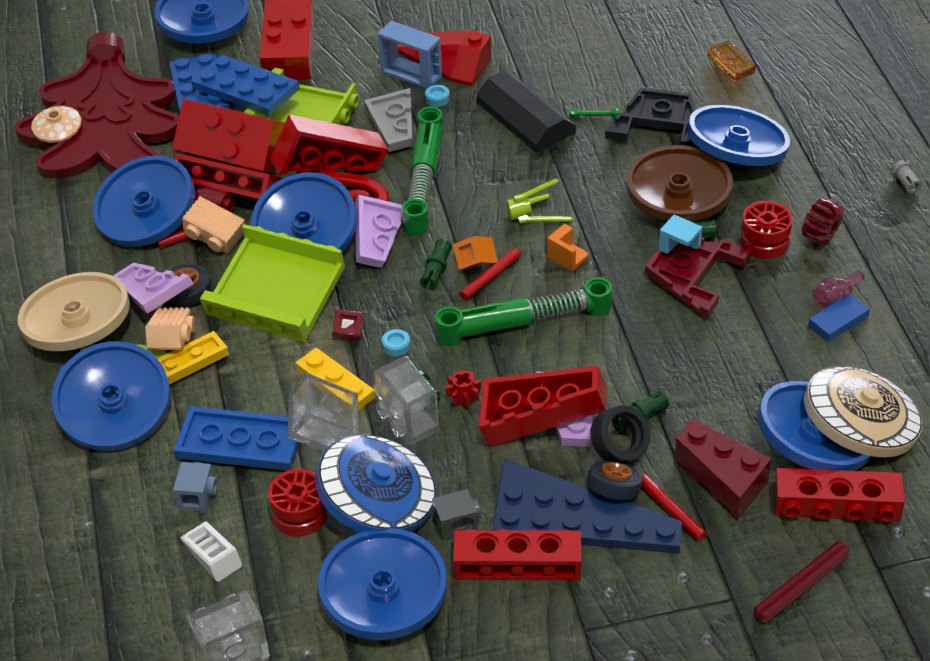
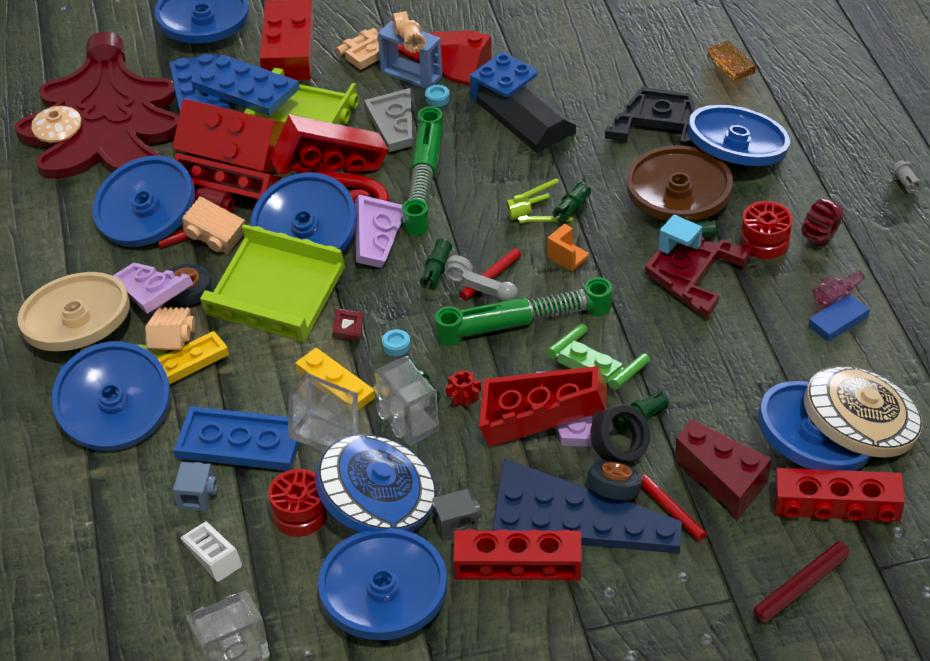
orange panel [453,236,498,270] -> none
green hinge [569,108,621,118] -> none
none -> light nougat plate [335,28,379,70]
none -> light nougat connector [392,11,426,53]
none -> light grey piece [445,255,518,302]
none -> blue bracket [470,52,537,101]
none -> bright green plate [546,324,650,390]
none -> dark green pin [553,182,591,223]

